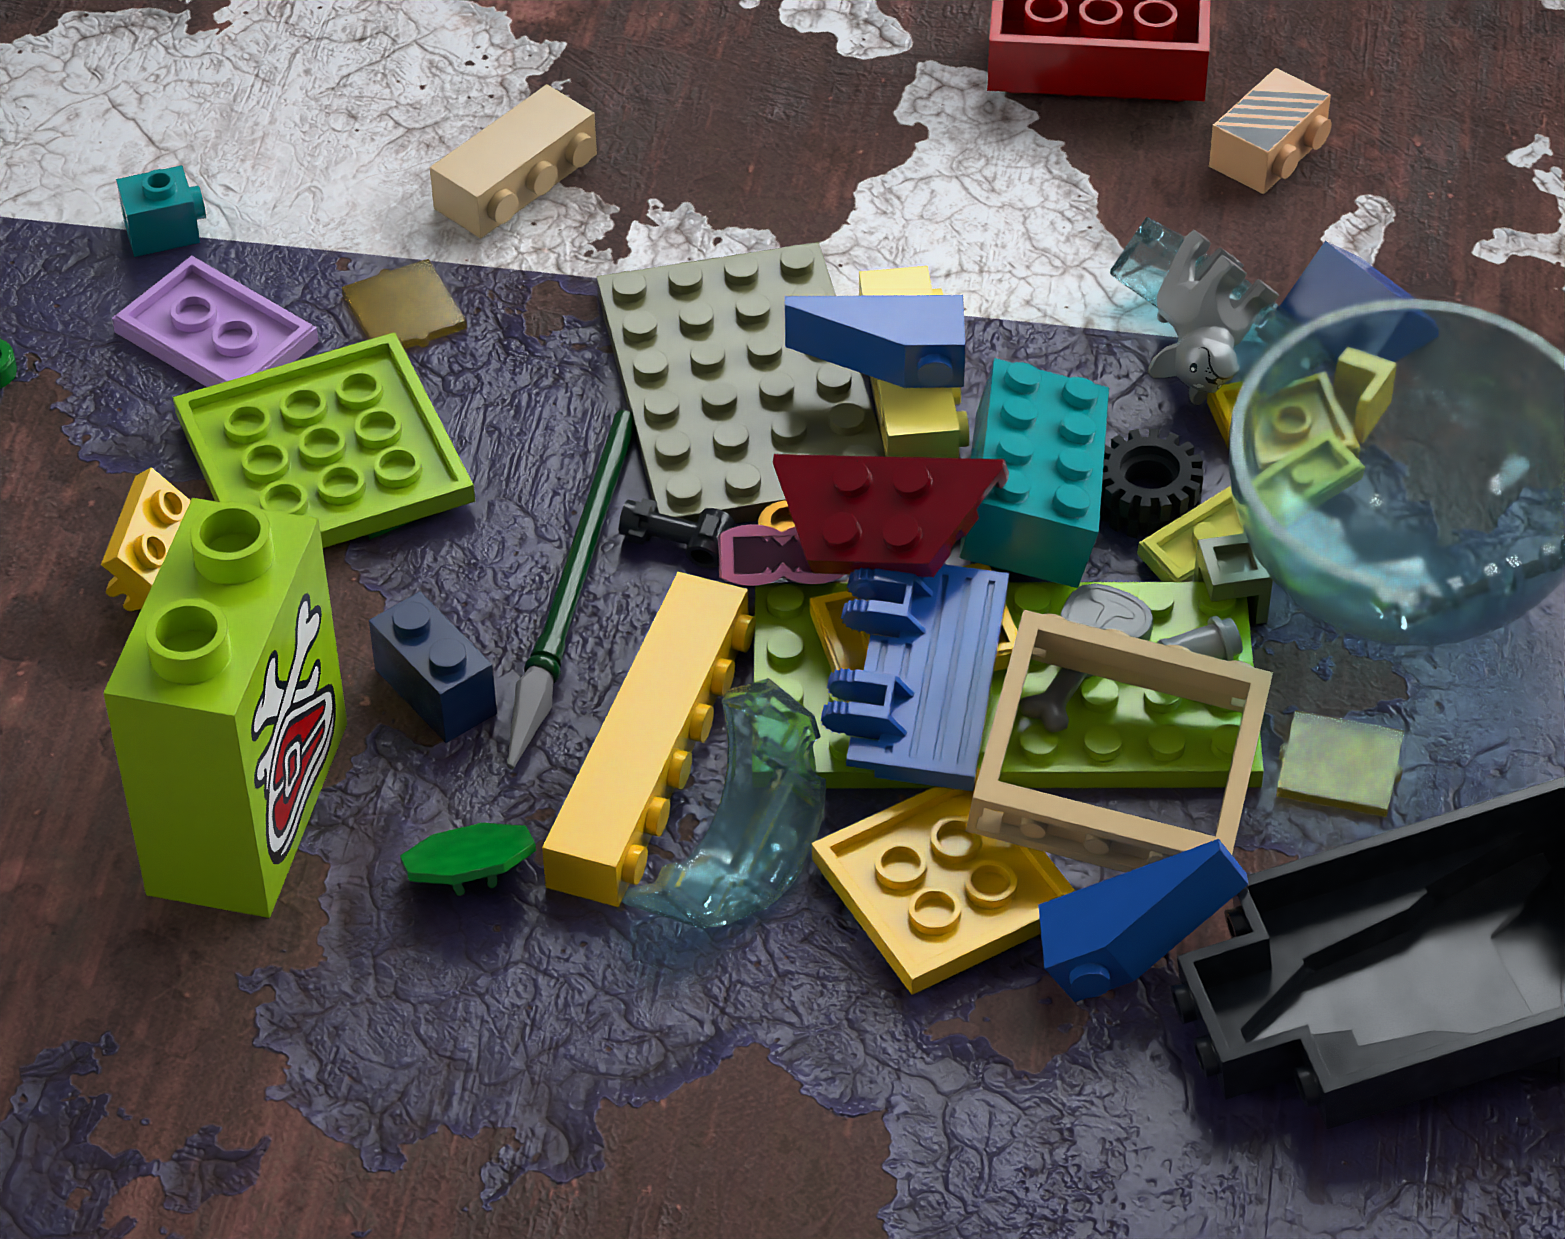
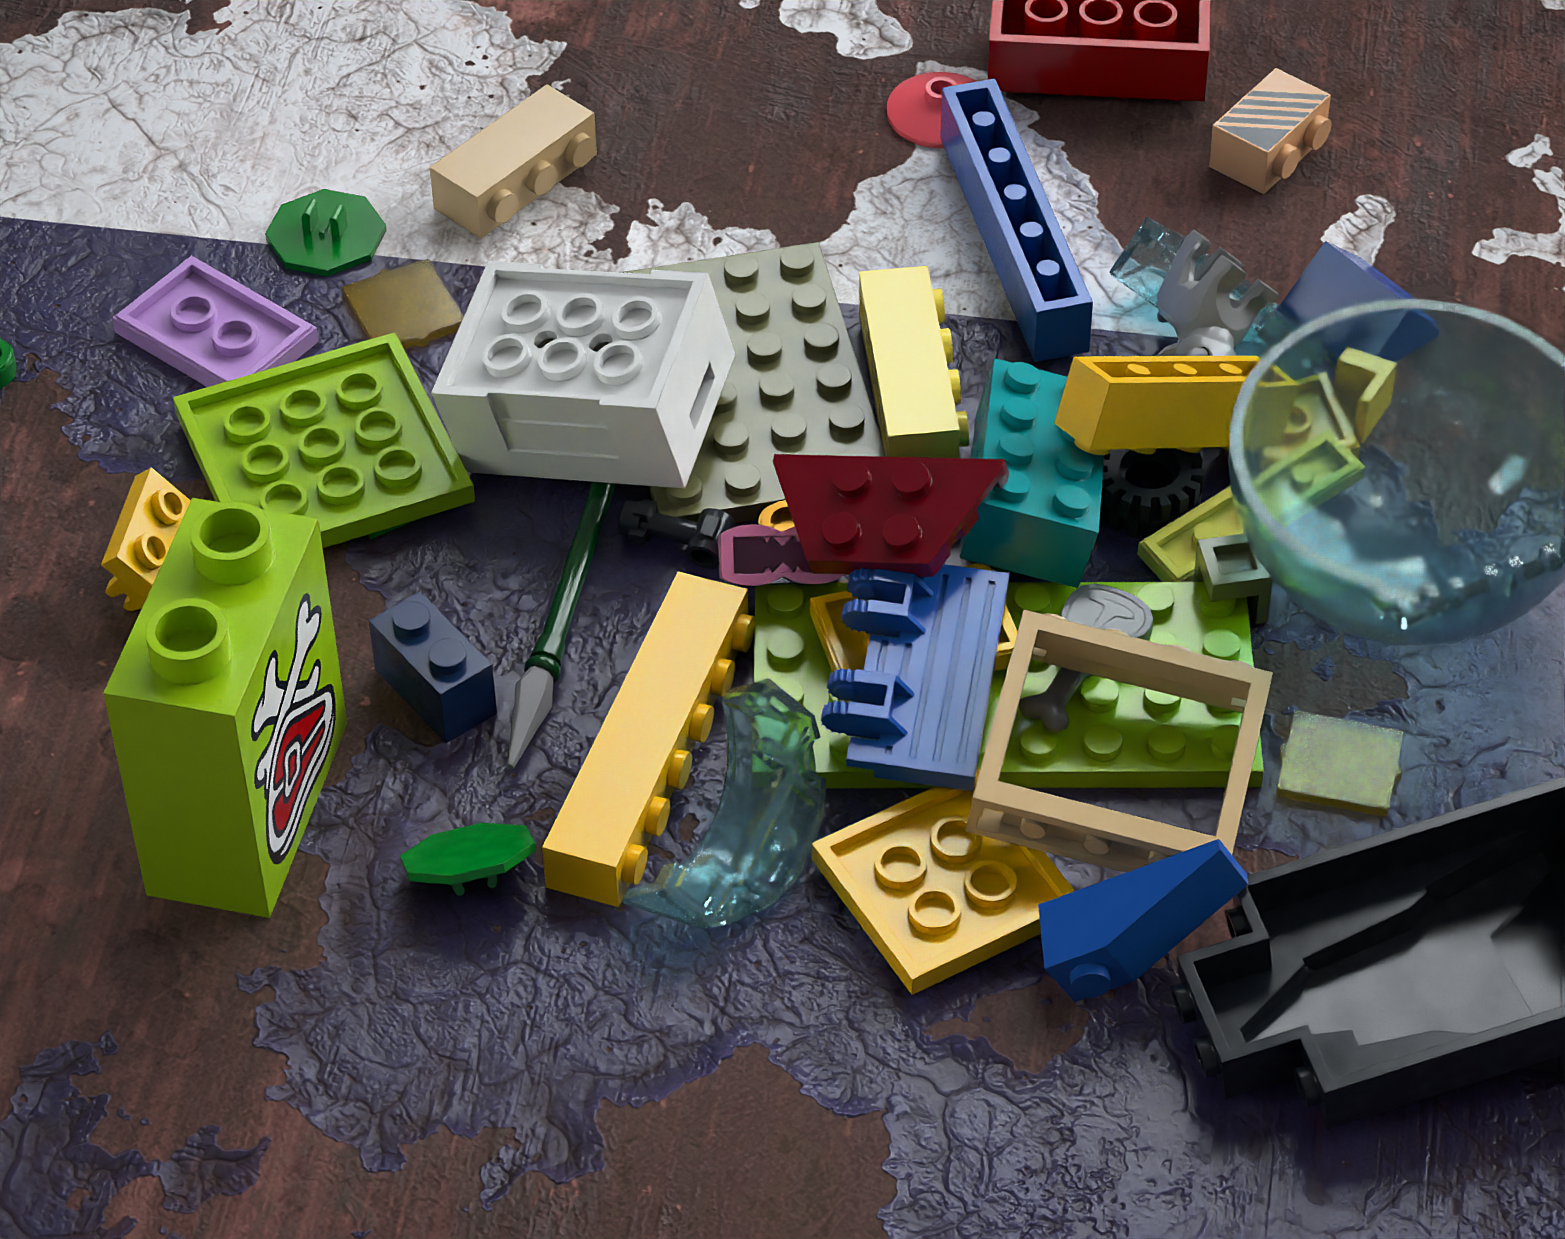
teal brick [116,165,206,257] -> none
blue slope [785,295,965,388] -> none
light grey pin [1157,616,1243,661] -> none
none -> green piece [265,189,386,276]
none -> white container [431,261,735,488]
none -> coral dish [887,72,977,148]
none -> blue brick [940,78,1093,362]
none -> yellow brick [1054,356,1293,455]

